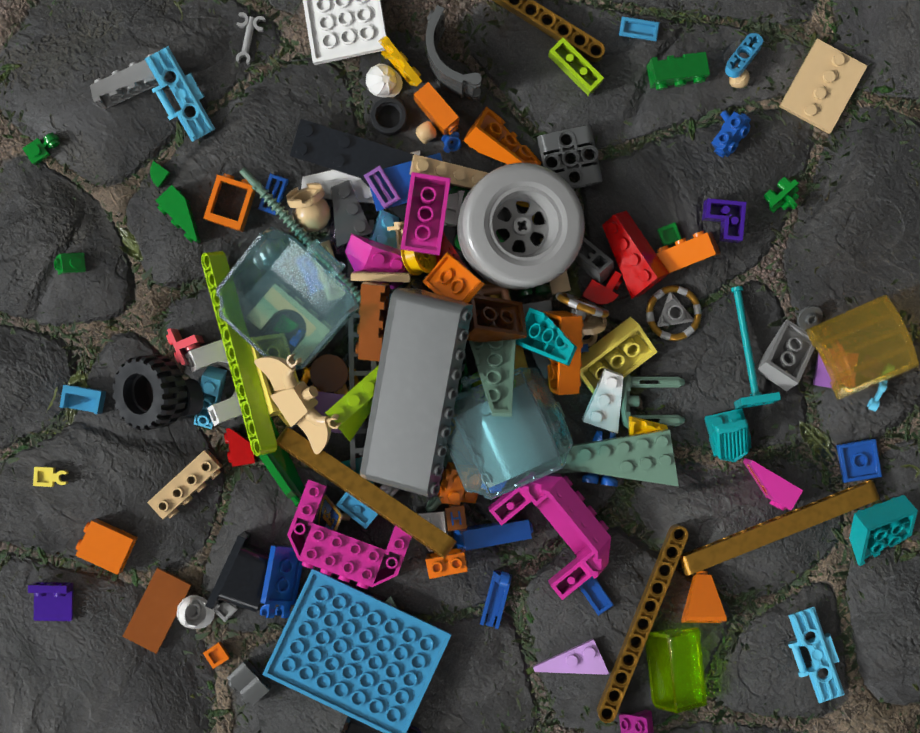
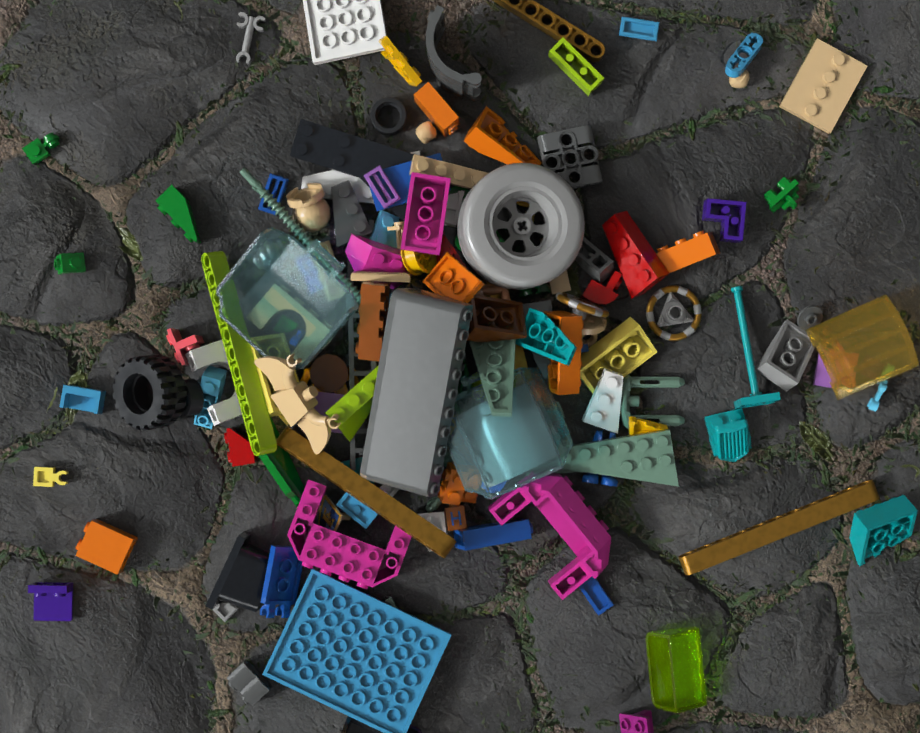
light grey wedge [90,53,173,110] -> none
dark orange tile [122,567,192,654] -> none
medium azure piece [145,46,215,142] -> none
tan brick [147,449,223,519] -> none
green tile [150,161,170,188] -> none
white piece [177,595,215,629] -> none
orange window [203,173,256,232] -> none
orange plate [203,642,230,669] -> none
white piece [366,64,403,98] -> none
orange window [425,548,468,579] -> none
blue plate [441,131,462,153] -> none
blue hinge [480,570,512,629] -> none
lavender wing [532,639,609,675] -> none
pearl gold beam [597,524,688,723] -> none
green wedge [647,52,710,90] -> none
green tile [657,222,682,246] -> none
orange slope [681,571,727,623] -> none
blue brick [711,110,751,158] -> none
dark pink slope [743,458,803,511] -> none
medium azure piece [788,606,845,703] -> none
blue tile [836,439,882,483] -> none

